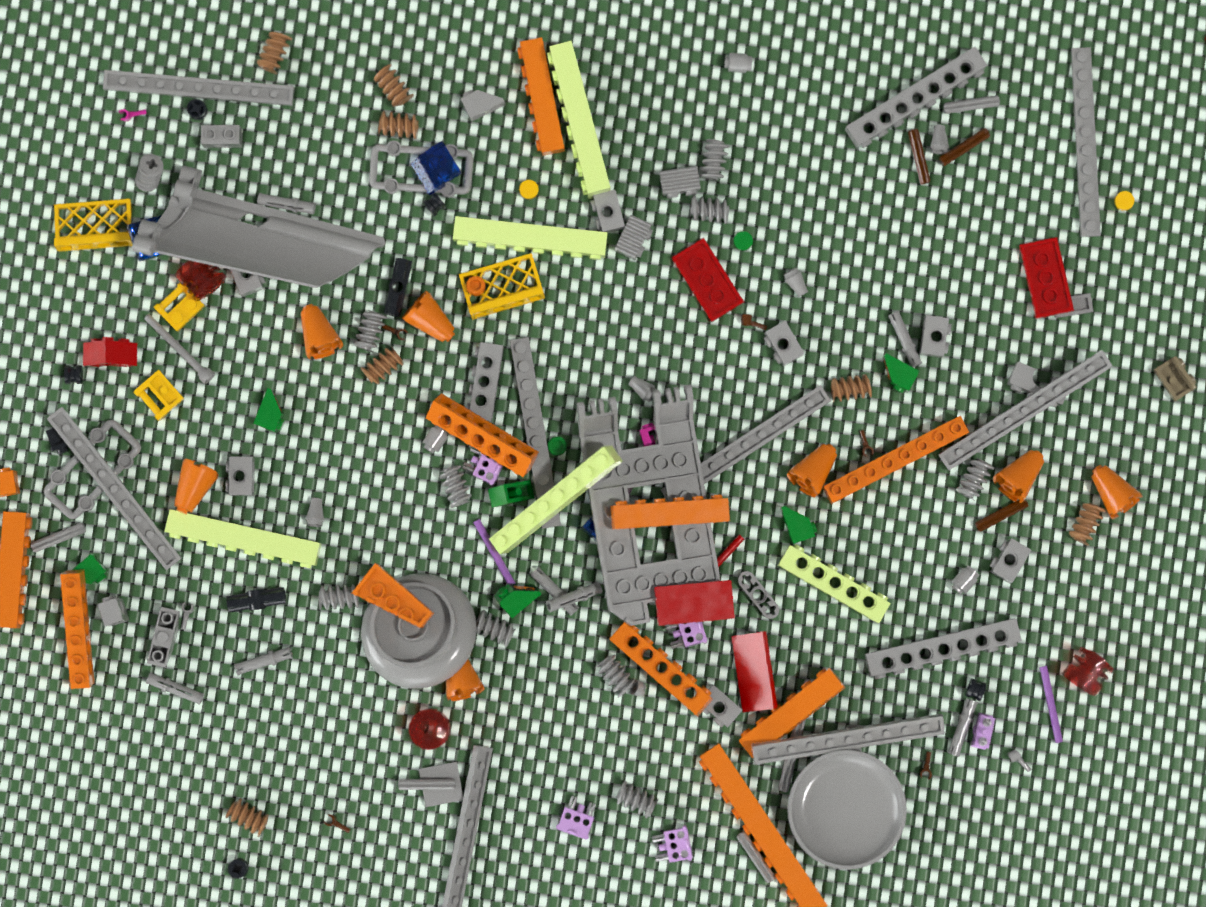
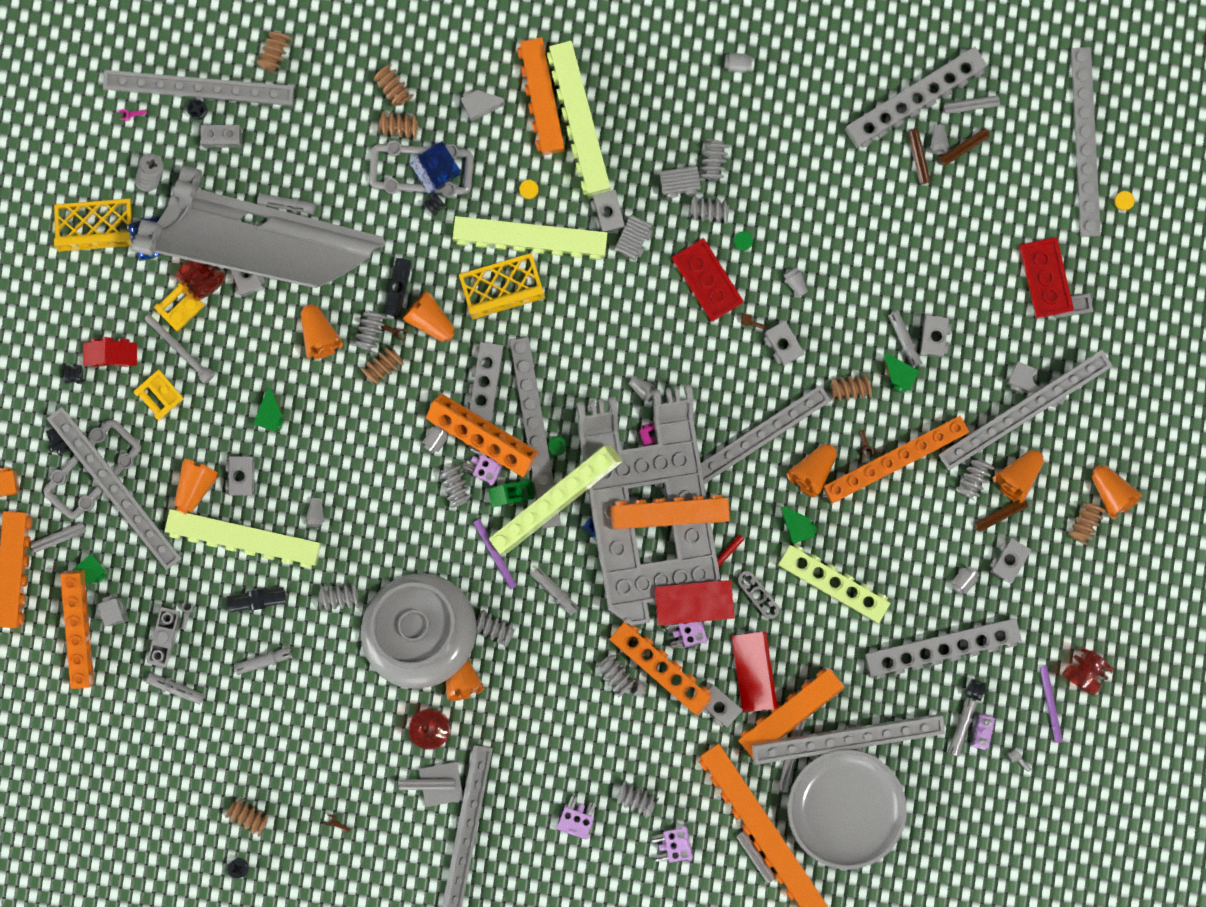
orange wing [352,563,434,628] -> none
orange tile [466,276,486,296] -> none
green slope [494,584,541,618] -> none
light grey pin [546,582,602,612] -> none
reddish brown hand [919,752,932,780] -> none
dark tan bracket [1153,356,1197,402] -> none

